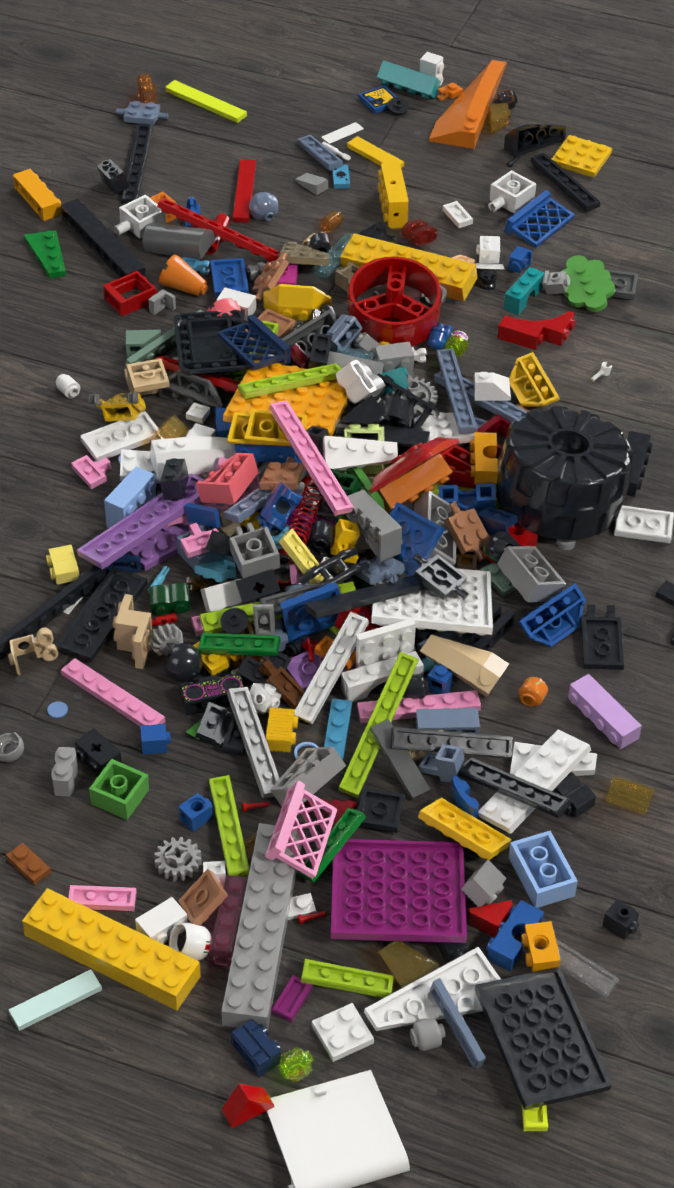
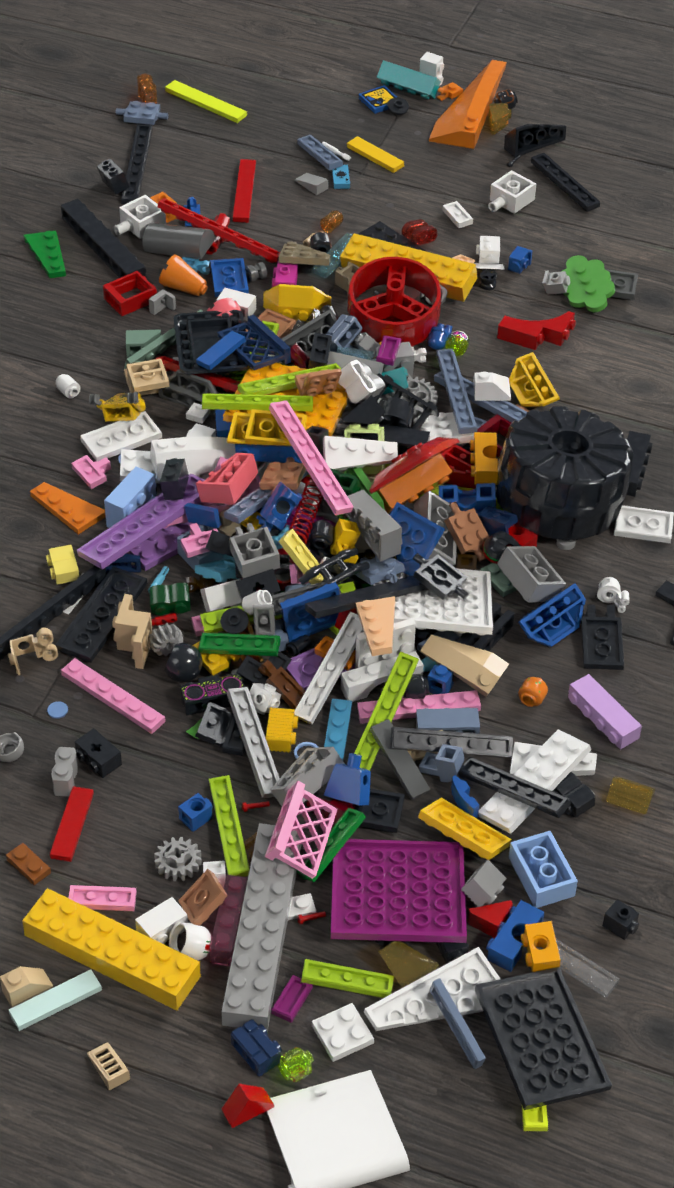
light orange brick [13,169,62,221] -> none
bright green brick [89,759,149,820] -> none
blue brick [140,724,171,755] -> none
clear yellow brick [149,414,189,442] -> none
sand blue plant [249,192,279,221] -> none
nougat plate [252,251,289,302] -> none
red hand [302,638,318,662] -> none
white sticker [322,122,364,144] -> none
yellow brick [377,162,409,229] -> none
light grey head [410,1018,445,1051] -> none
blue fence [504,190,575,248] -> none
teal arch [504,267,544,315] -> none
yellow plate [552,135,612,178] -> none
white hand [591,362,612,381] -> none
none -> tan slope [0,966,53,1008]
none -> orange wing [30,482,106,535]
none -> red tile [50,786,94,862]
none -> tan slope [87,1042,130,1090]
none -> blue tile [196,331,246,370]
none -> lime tile [202,394,313,411]
none -> white brick [242,590,272,615]
none -> nougat bracket [294,369,342,396]
none -> blue torso [324,753,371,805]
none -> light nougat wing [356,596,396,656]
none -> magenta tile [376,336,401,366]
none -> white piece [597,577,629,613]

